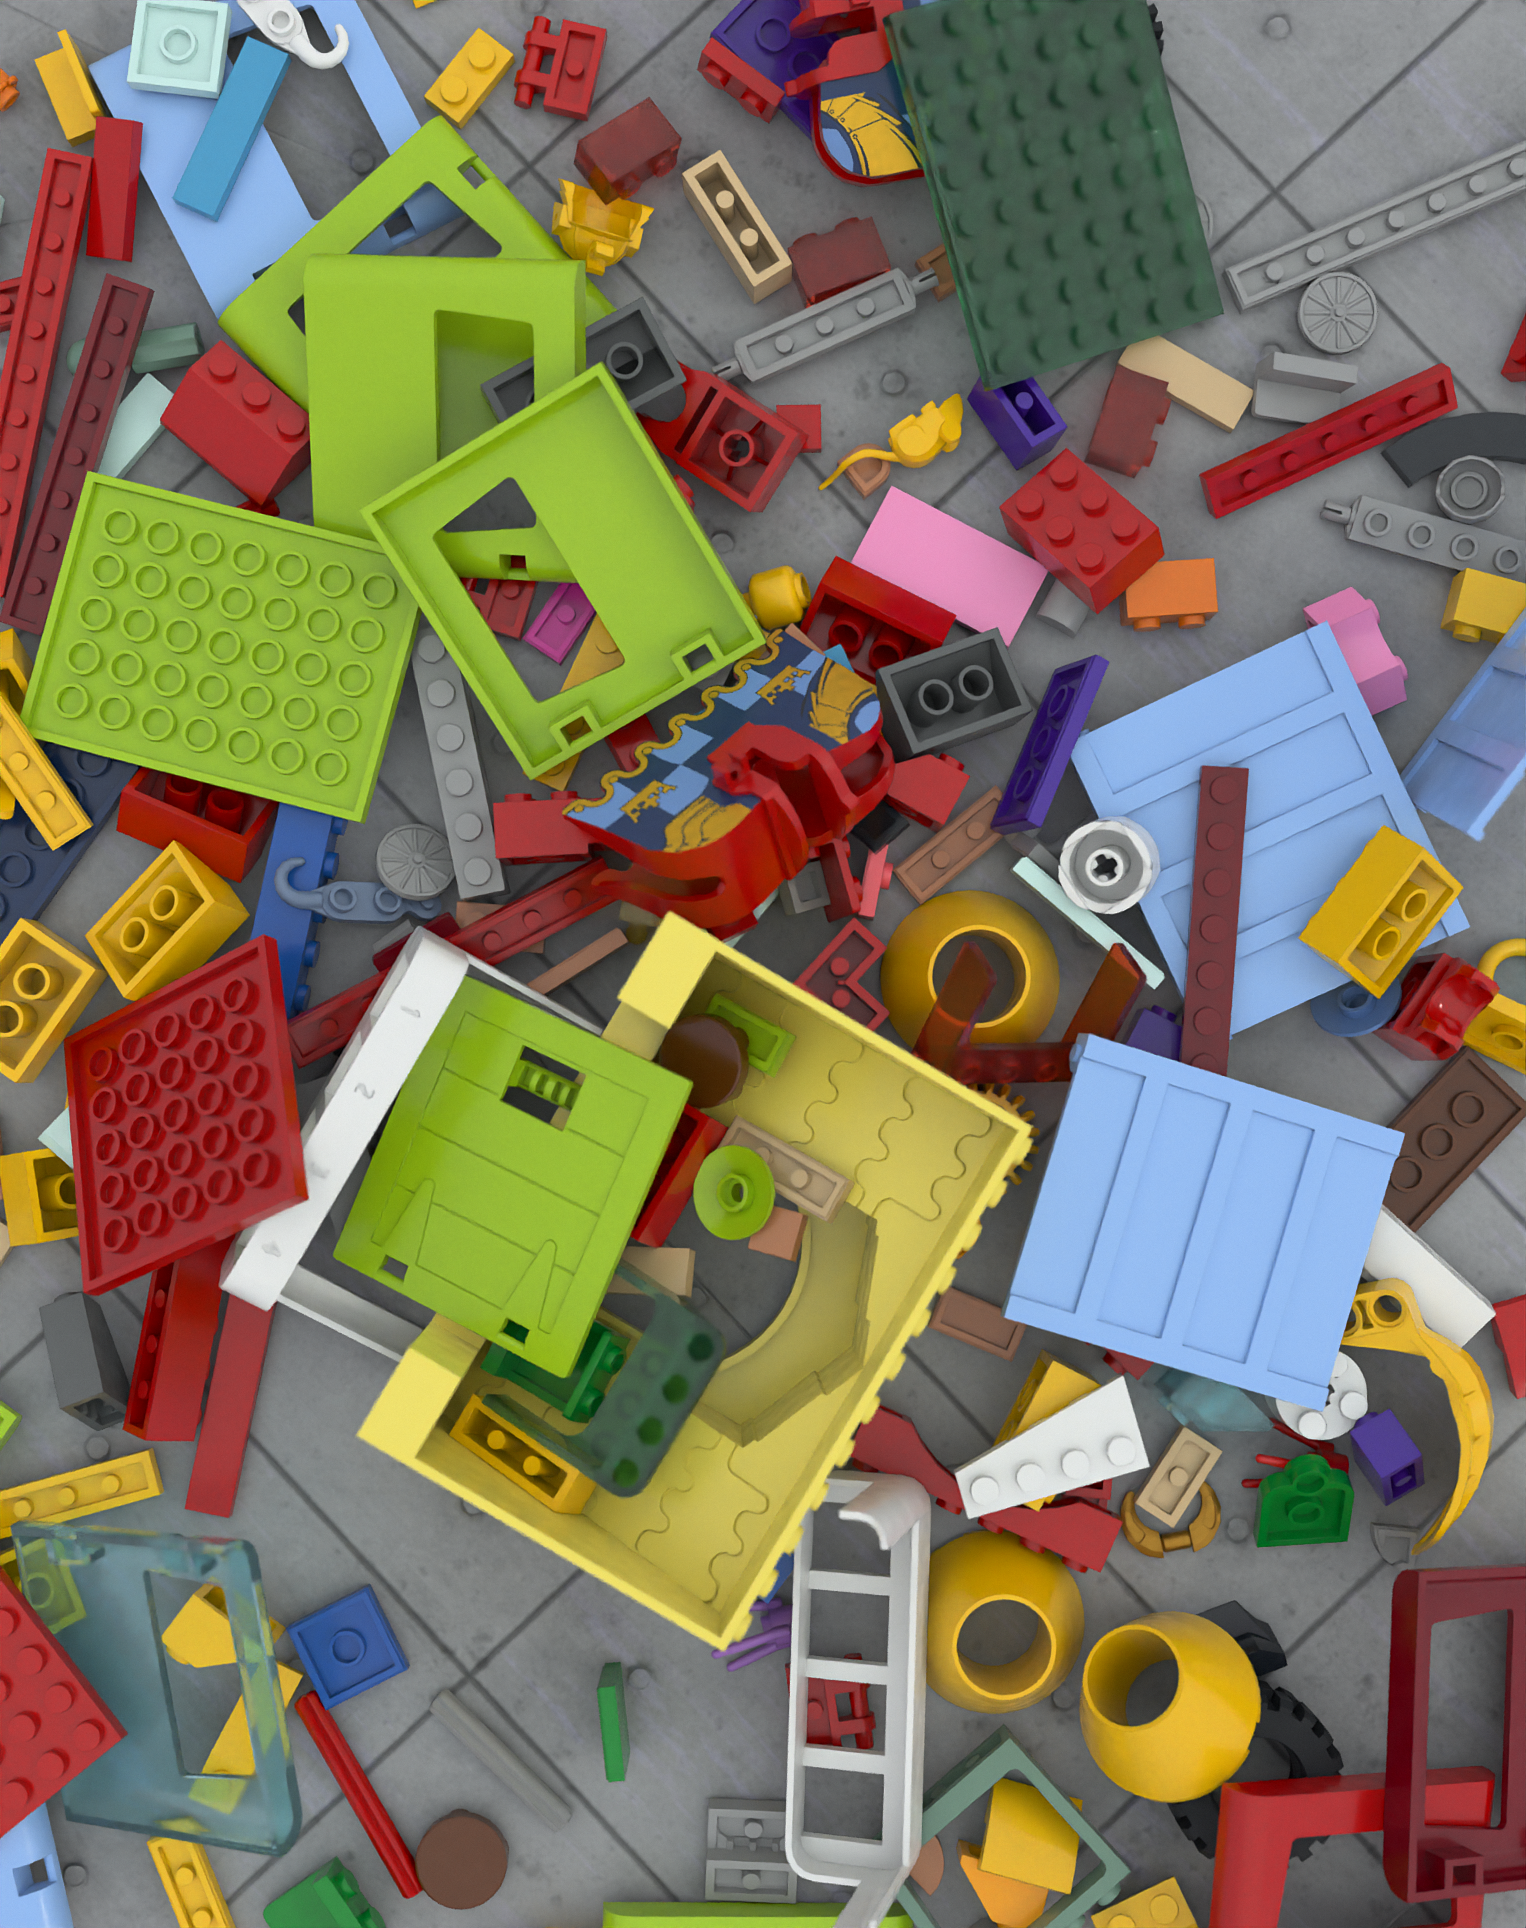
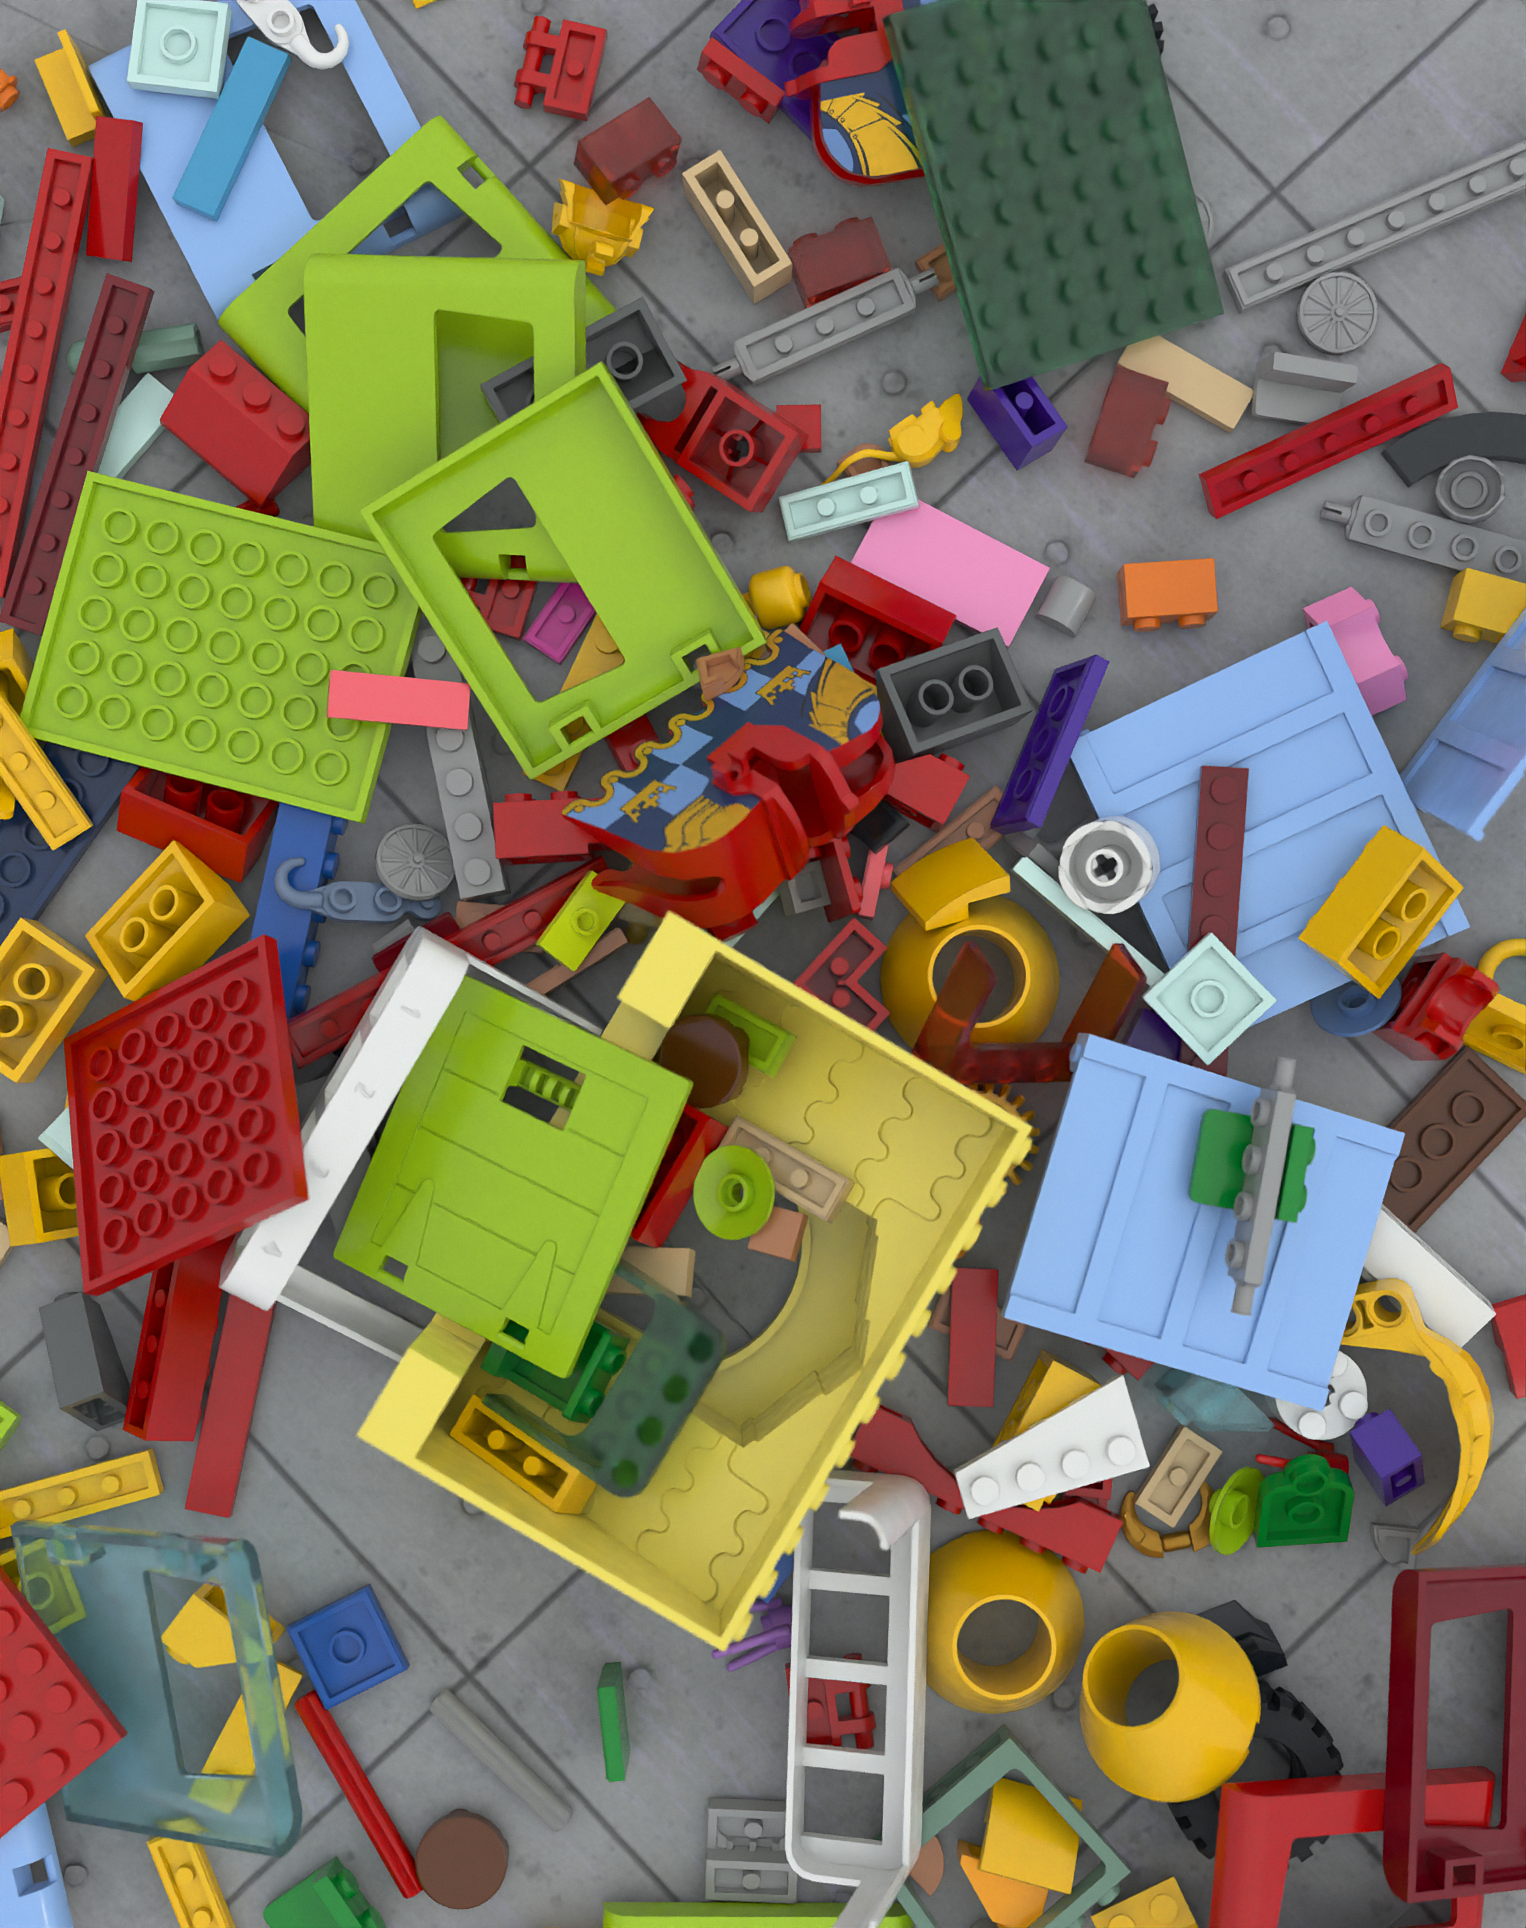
yellow plate [424,28,515,130] -> none
red brick [999,448,1165,614] -> none
none -> coral tile [326,670,470,731]
none -> neon yellow plate [535,871,625,972]
none -> nougat tile [696,647,745,701]
none -> light aqua tile [778,461,920,543]
none -> yellow slope [891,837,1011,931]
none -> red tile [947,1266,999,1407]
none -> light aqua plate [1141,932,1277,1065]
none -> green bracket [1188,1109,1316,1223]
none -> lime dish [1209,1466,1264,1555]
none -> light grey plate [1225,1057,1297,1316]

